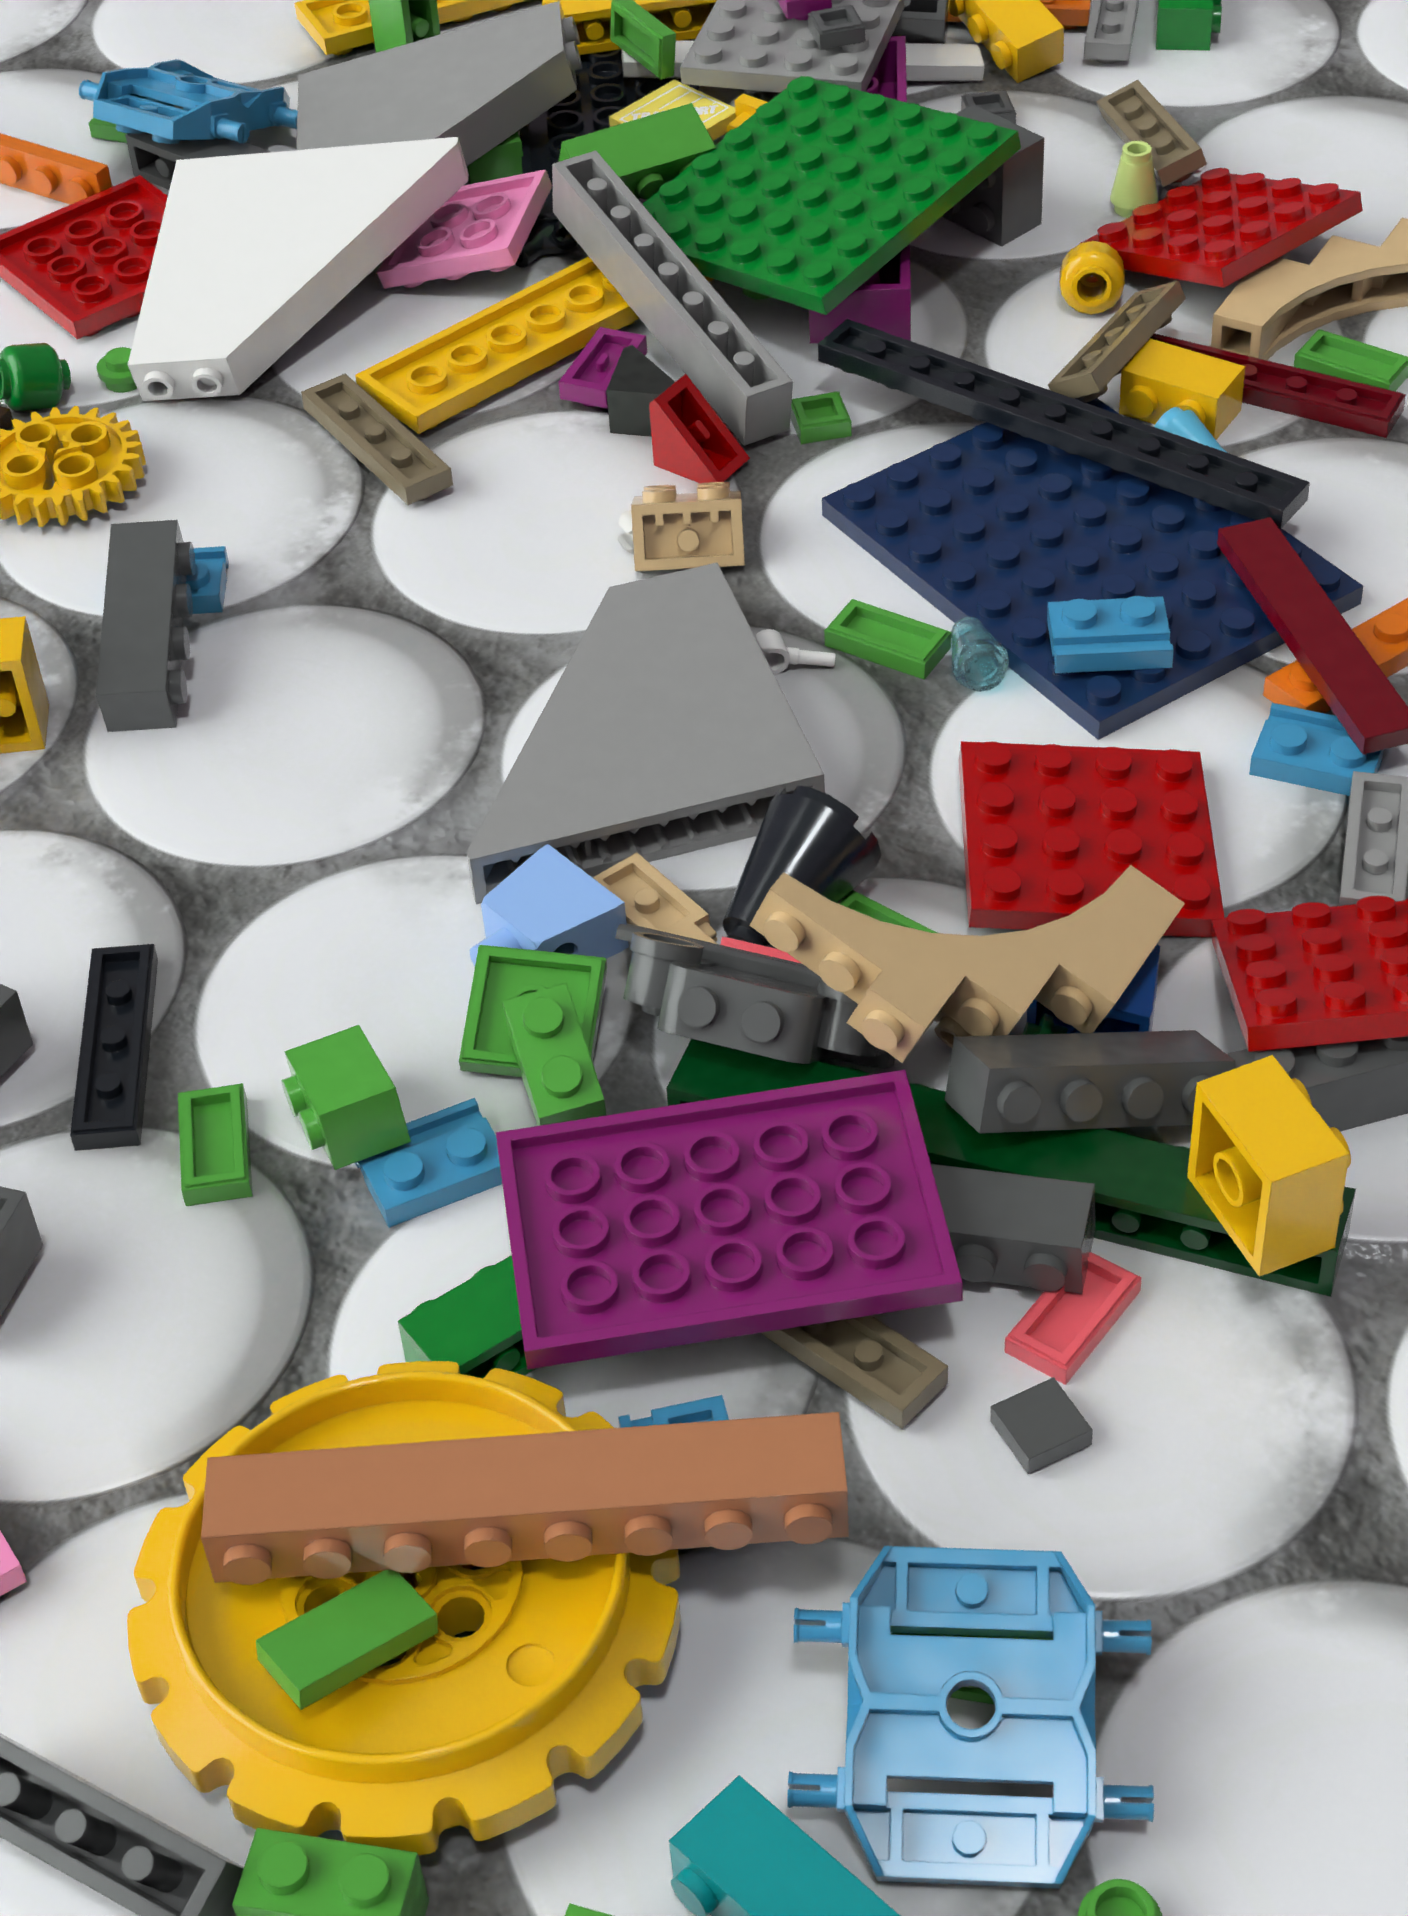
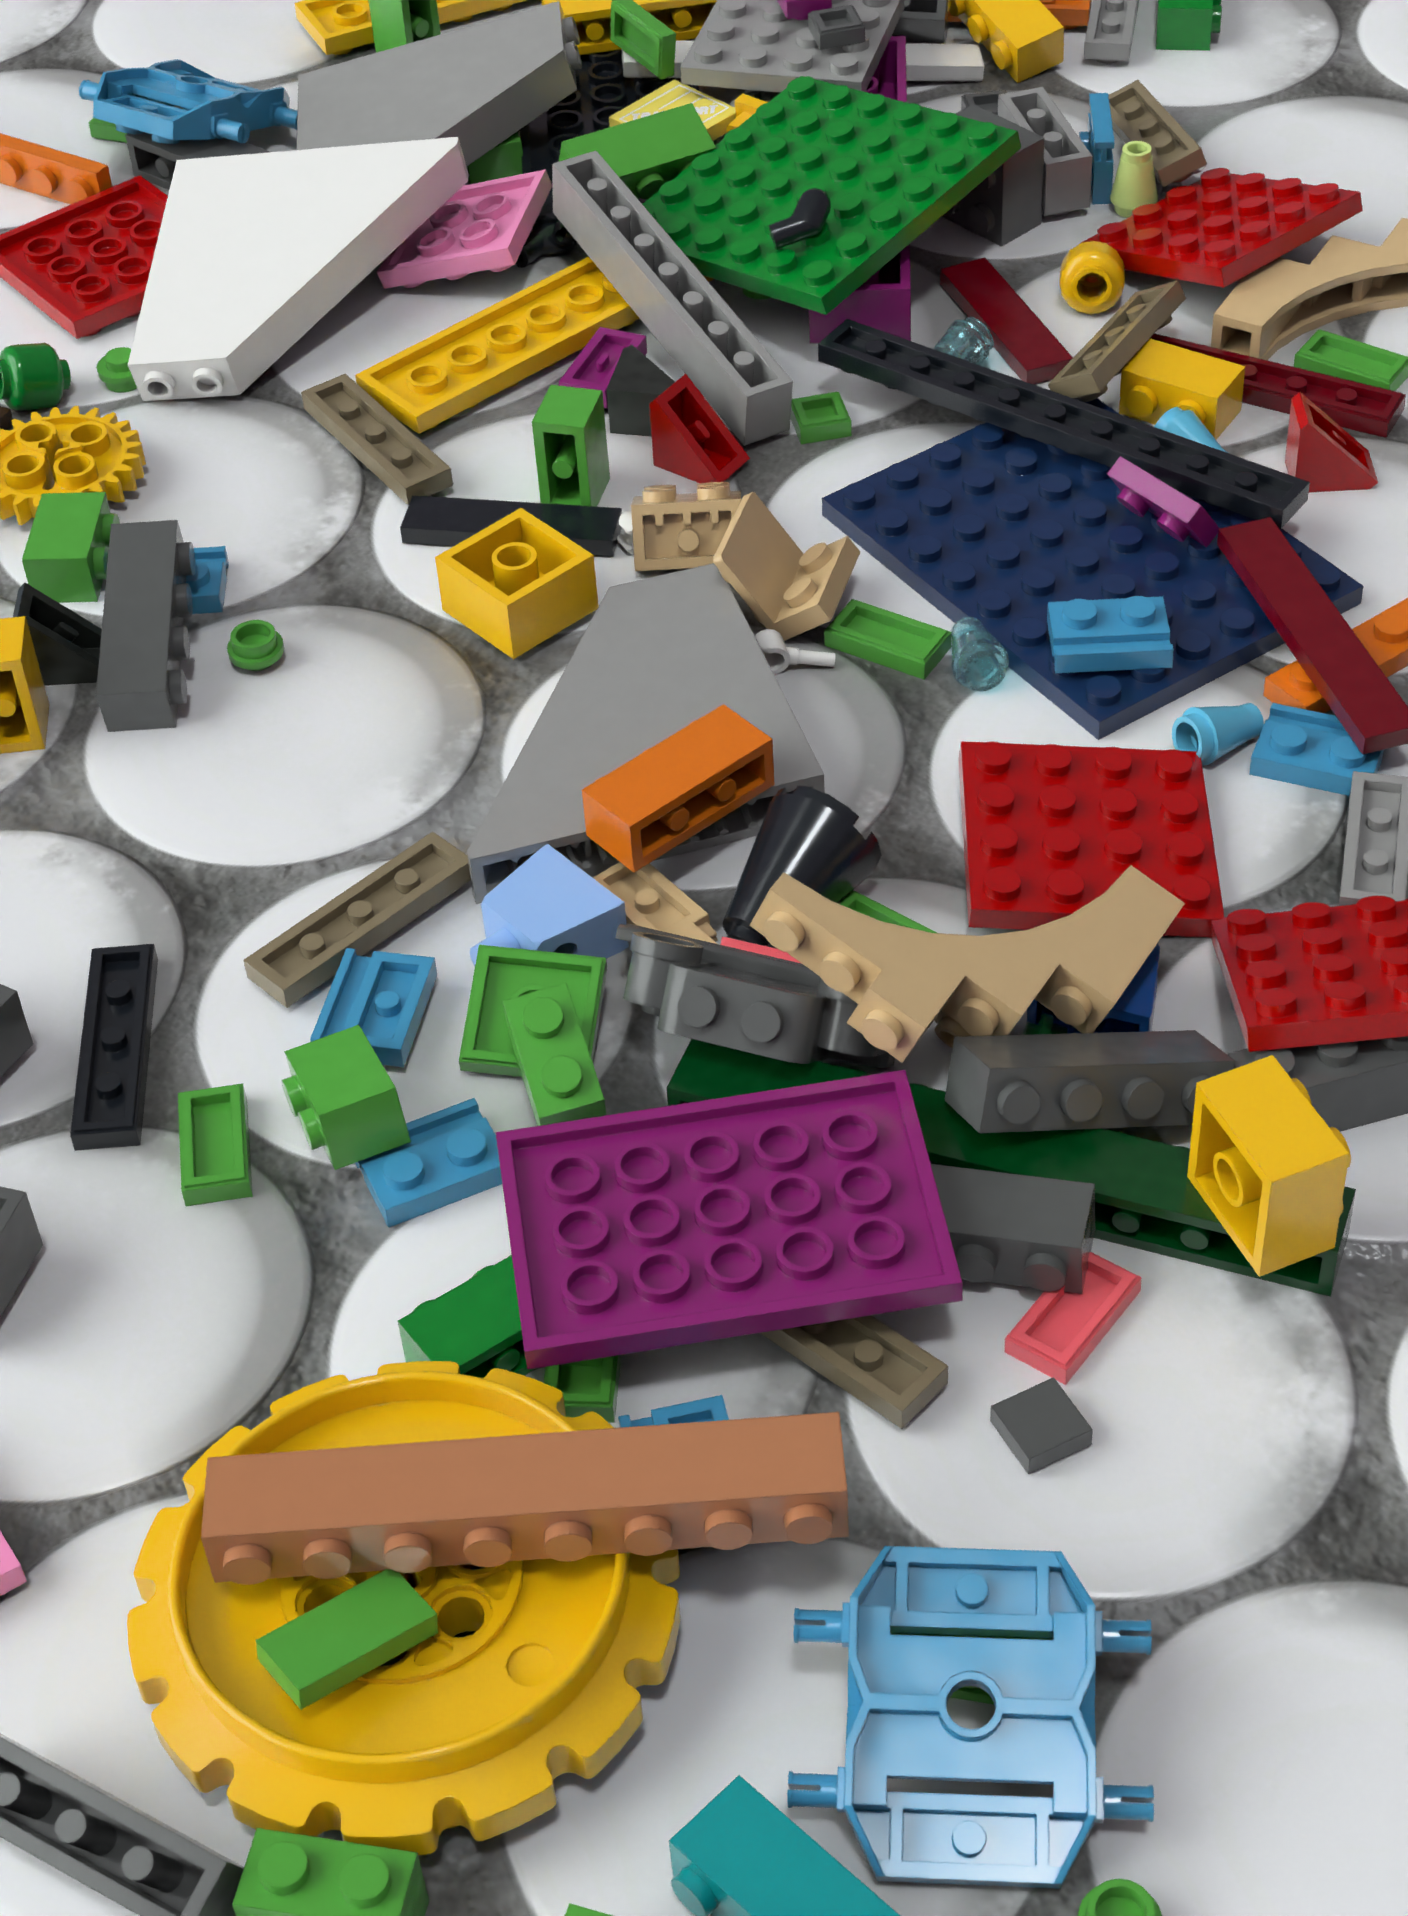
none -> pearl dark grey slope [13,583,102,686]
none -> bright green brick [22,492,120,603]
none -> bright green plate [227,620,284,671]
none -> dark tan plate [243,831,471,1008]
none -> dark azure plate [310,948,437,1067]
none -> black tile [400,495,622,557]
none -> yellow brick [435,508,599,660]
none -> bright green brick [532,385,610,507]
none -> bright green tile [543,1355,621,1423]
none -> orange brick [582,704,775,873]
none -> tan bracket [713,492,861,641]
none -> black arm [768,188,831,250]
none -> clear light blue cone [933,317,994,365]
none -> dark red tile [940,257,1073,384]
none -> light grey brick [998,87,1092,216]
none -> dark azure plate [1079,93,1115,205]
none -> magenta plate [1107,456,1220,547]
none -> medium azure cone [1172,703,1264,765]
none -> red slope [1285,392,1378,493]

